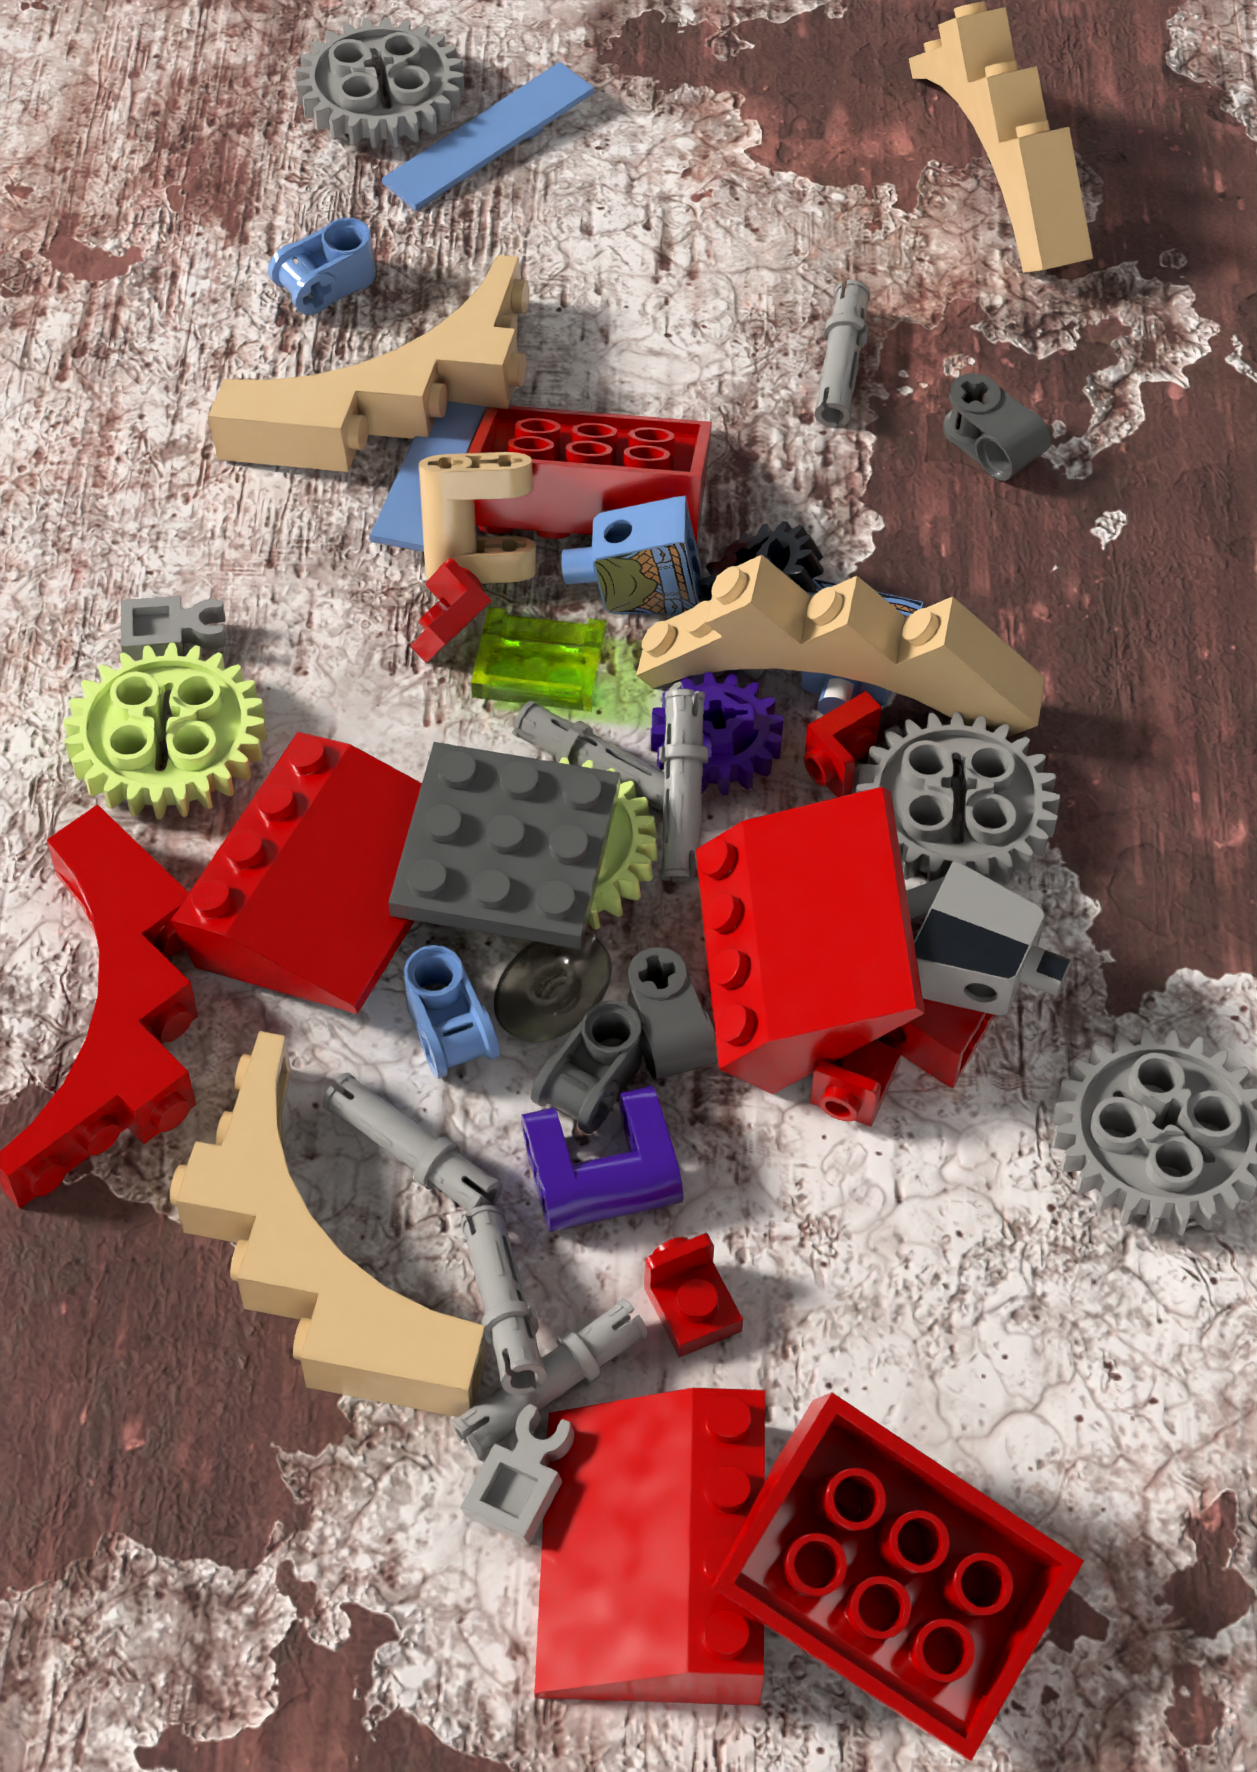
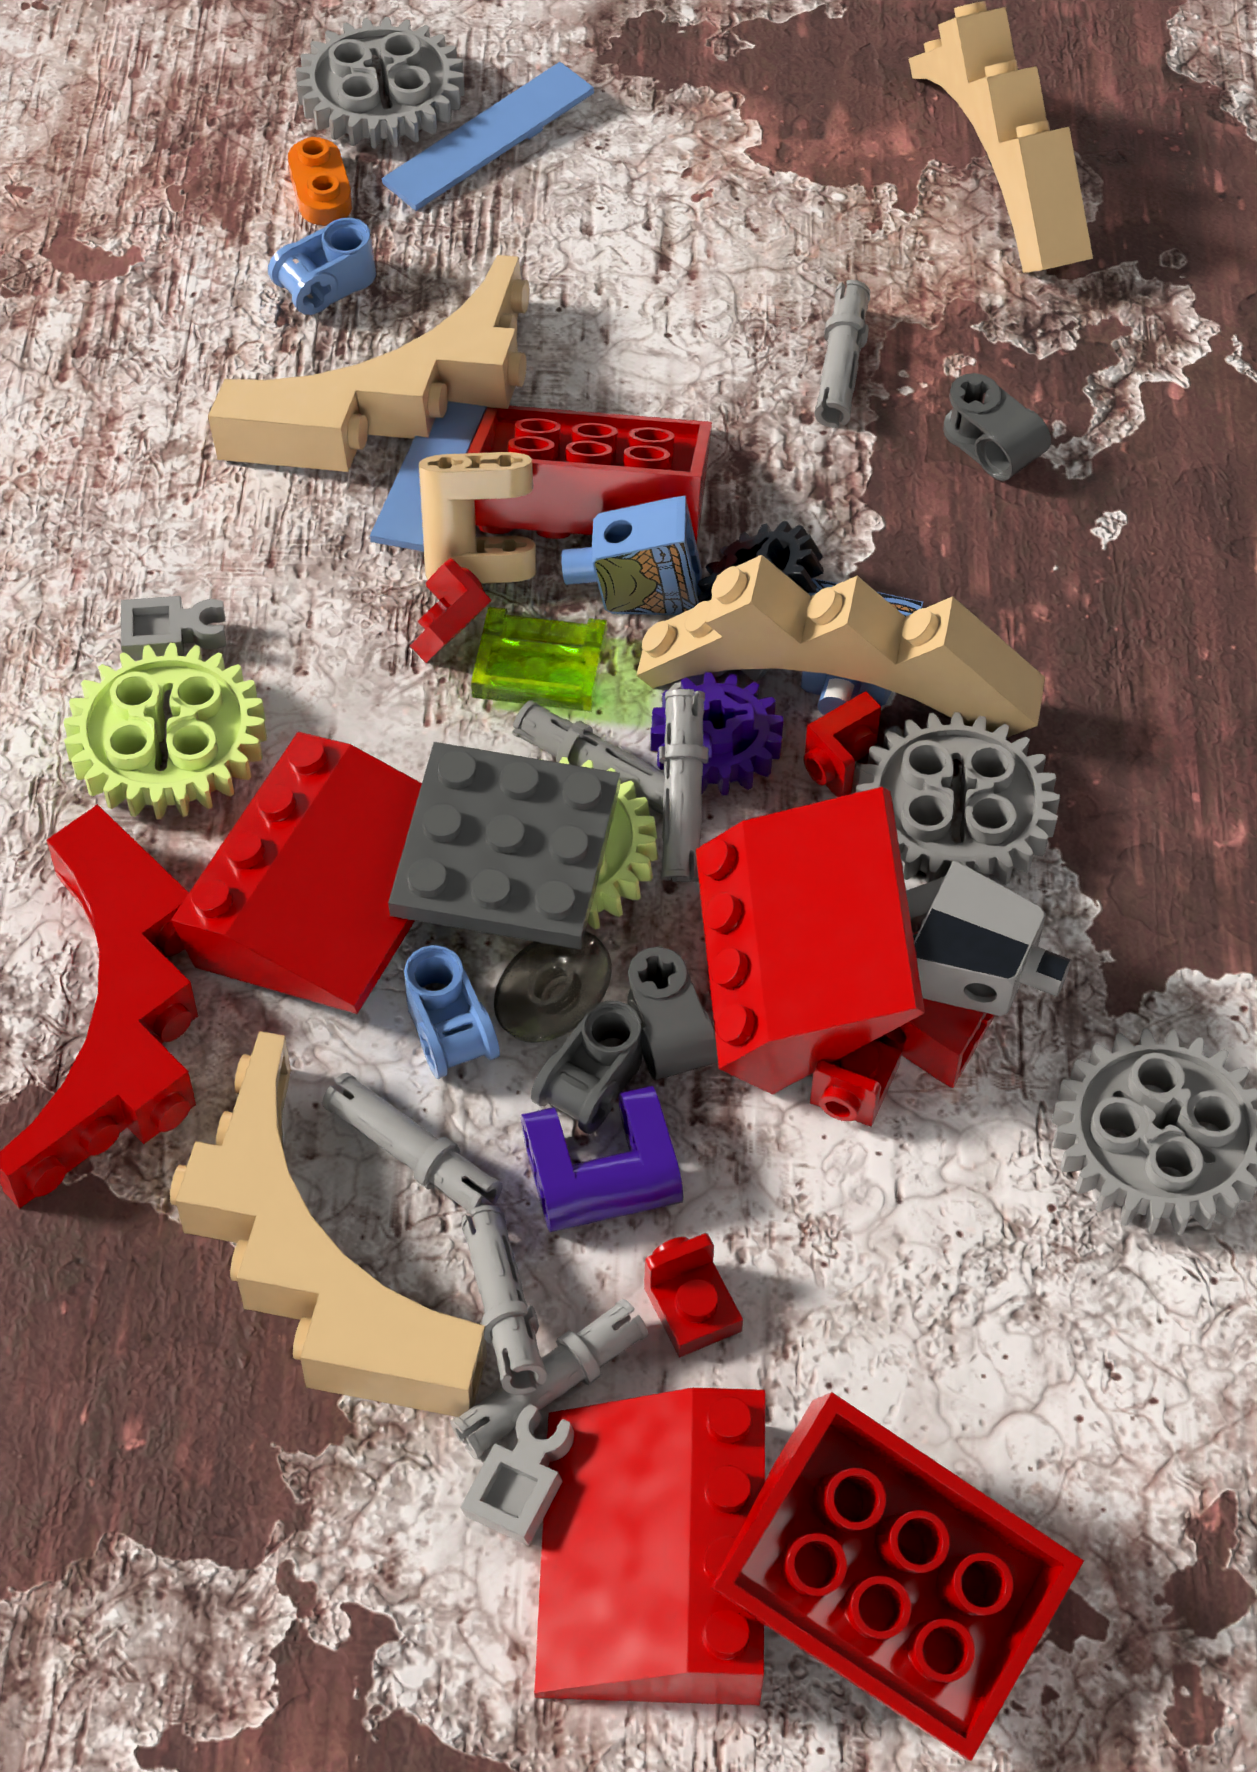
none -> orange plate [288,137,352,226]

